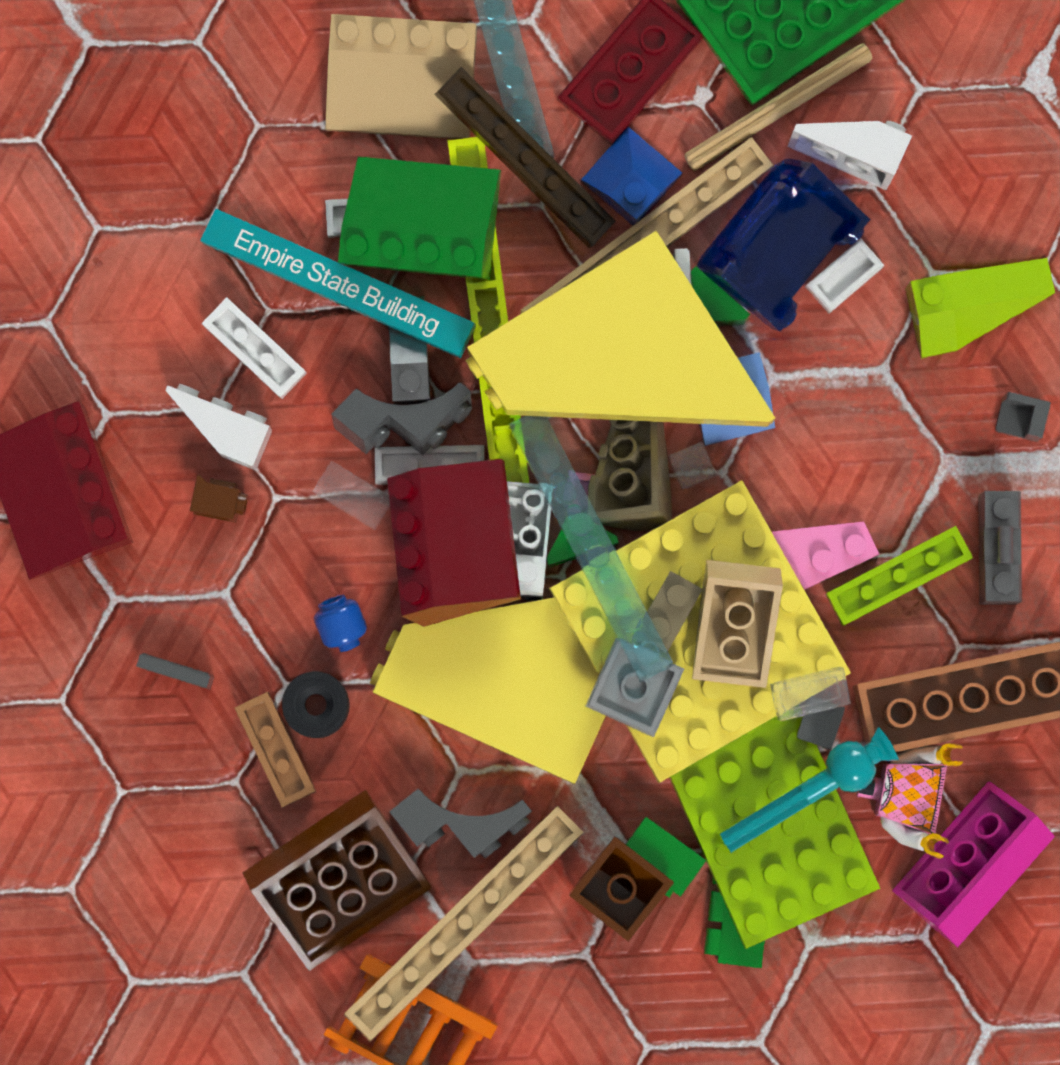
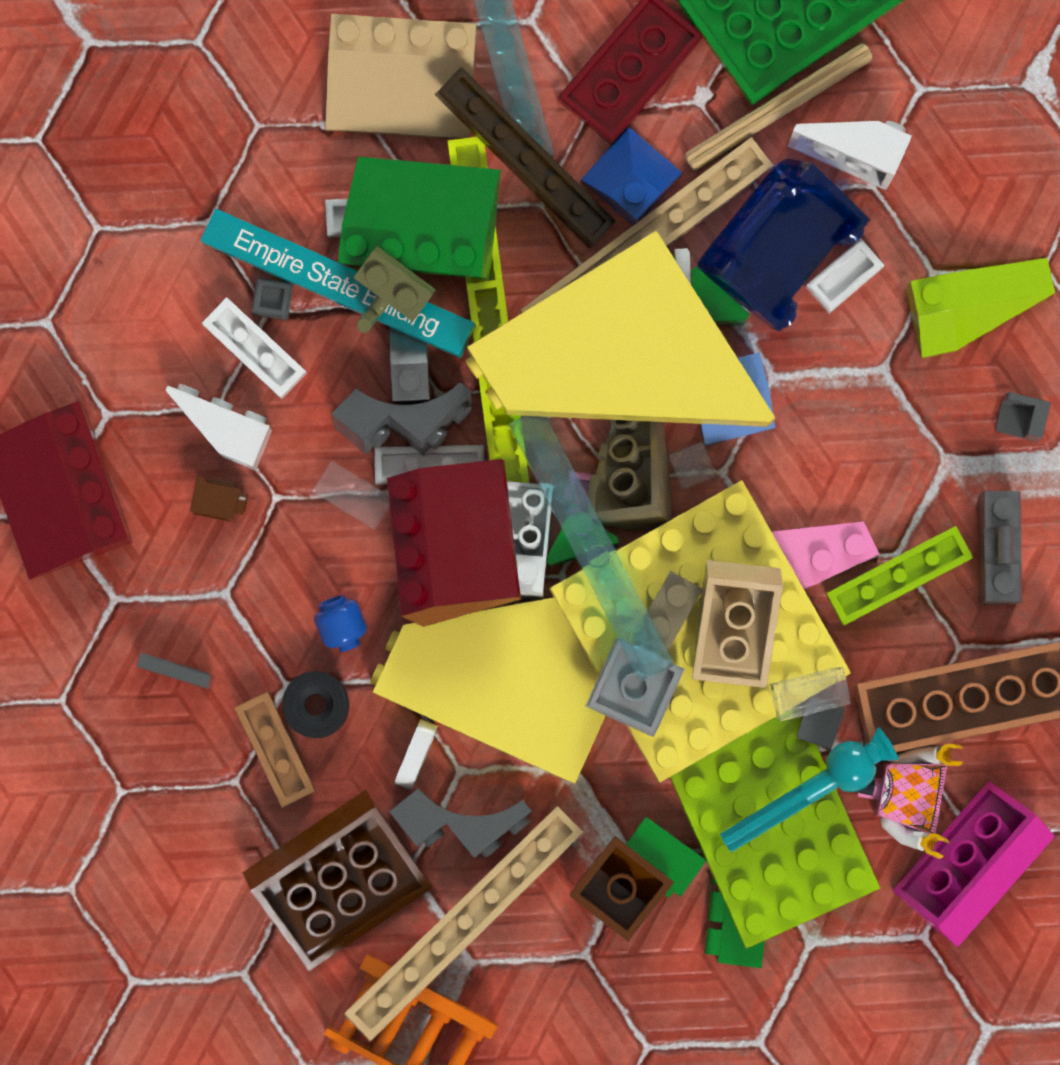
none -> dark grey tile [252,278,294,321]
none -> olive plate [354,246,436,333]
none -> white beam [394,719,438,791]

